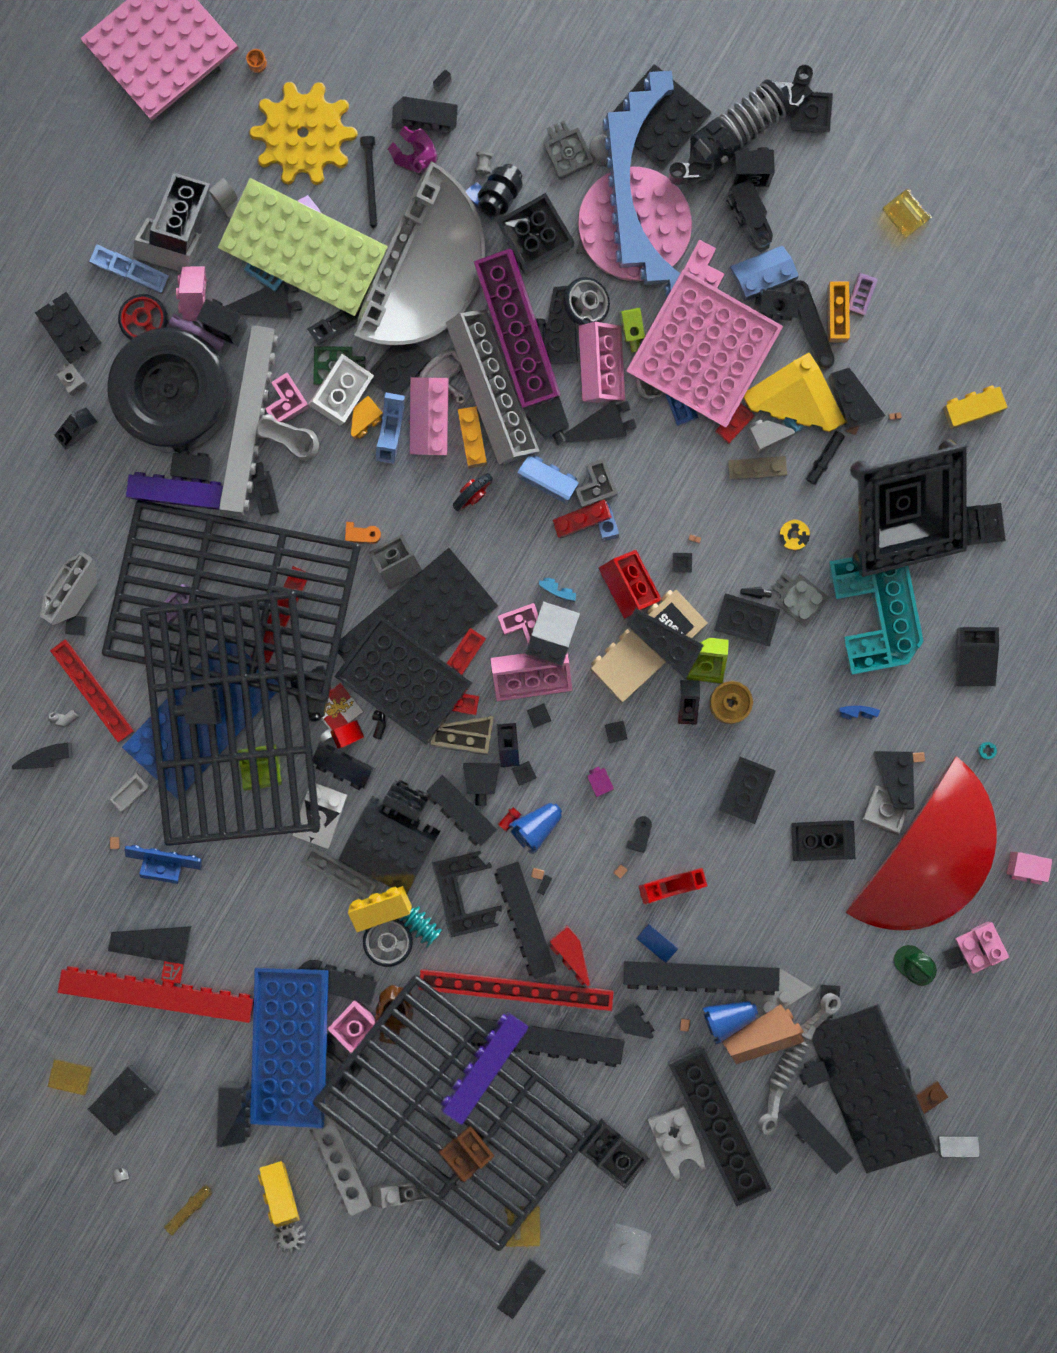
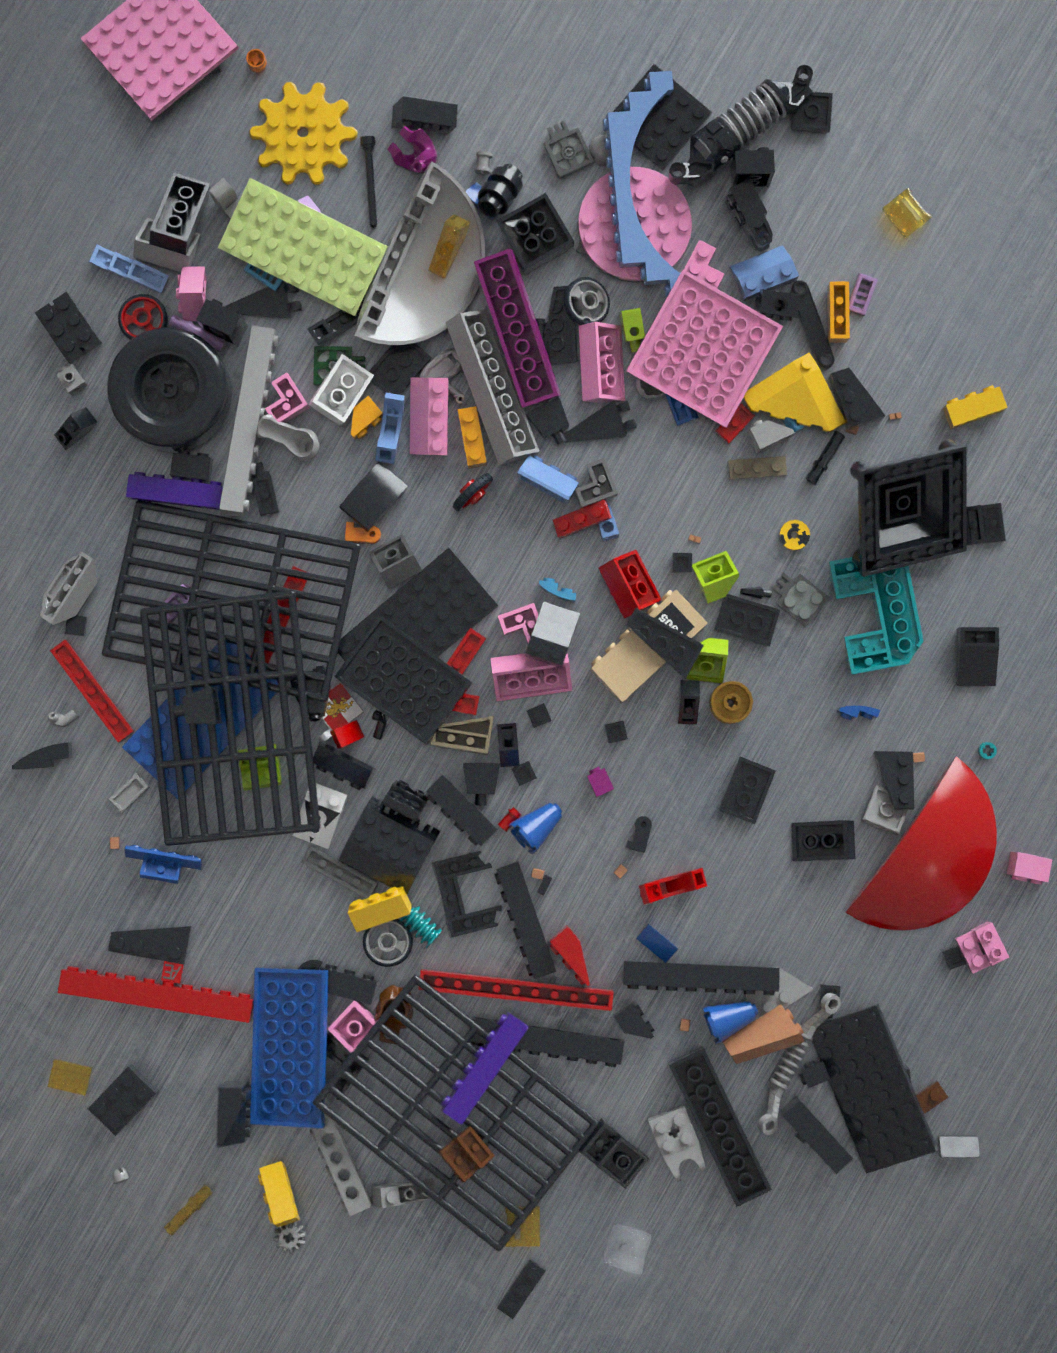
black tile [433,70,451,93] -> none
dark green piece [894,945,937,986] -> none
none -> black slope [339,462,408,532]
none -> clear yellow slope [428,214,470,279]
none -> lime slope [692,551,739,603]

